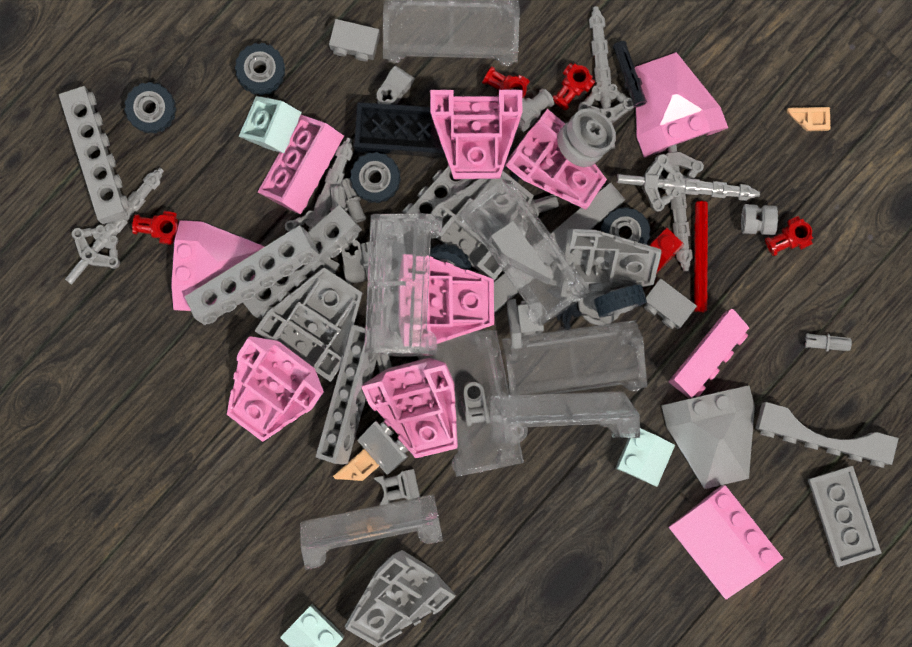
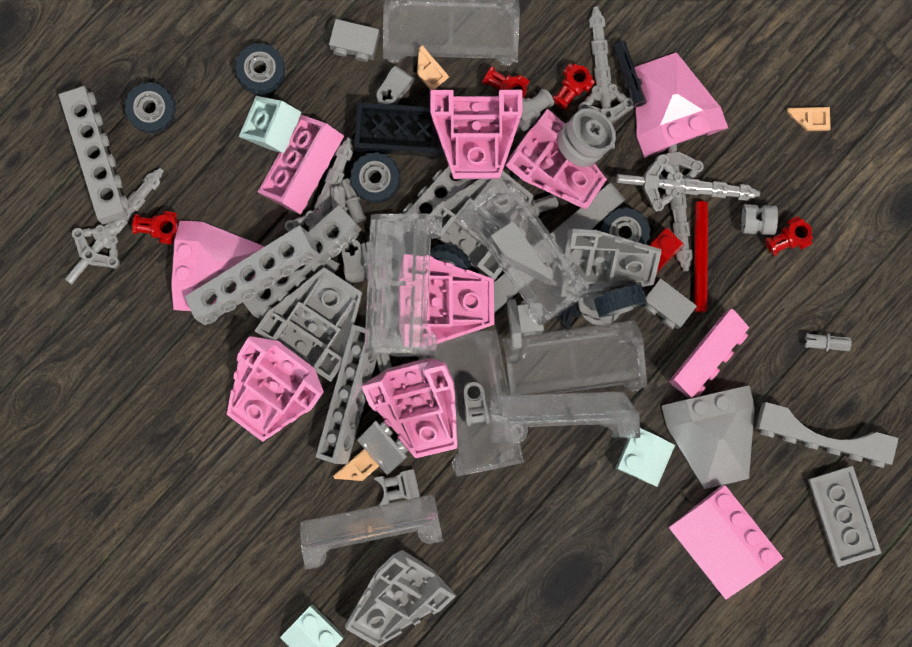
none -> light nougat tile [417,45,449,90]

